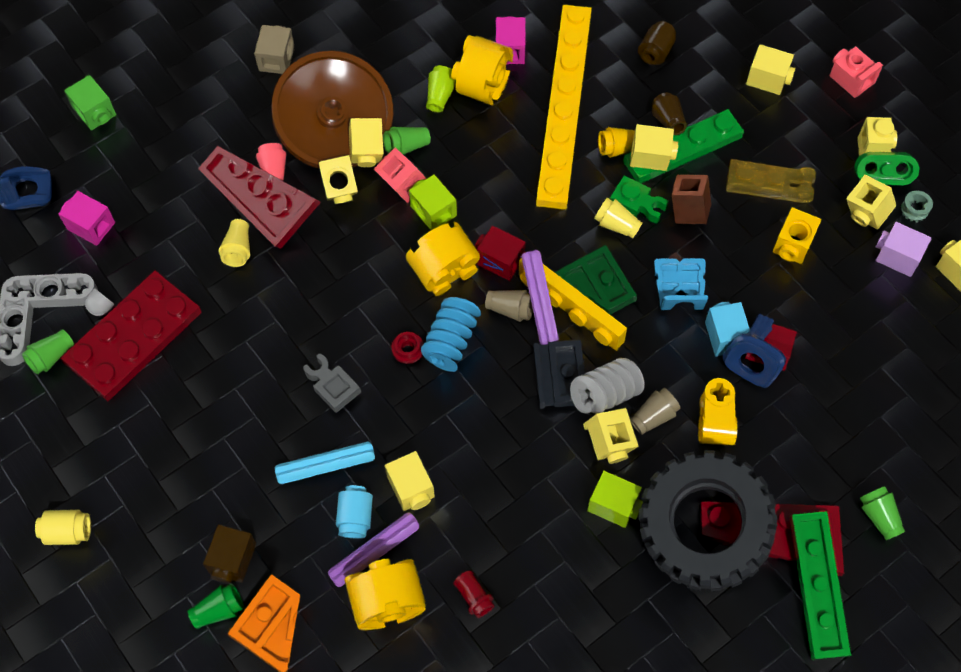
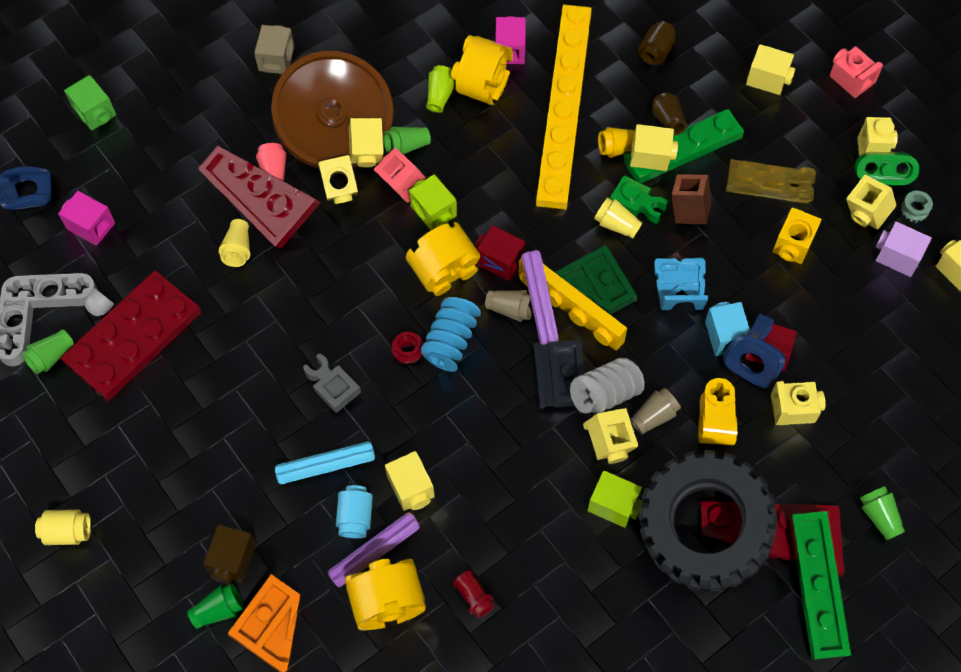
none -> light yellow brick [771,381,825,425]

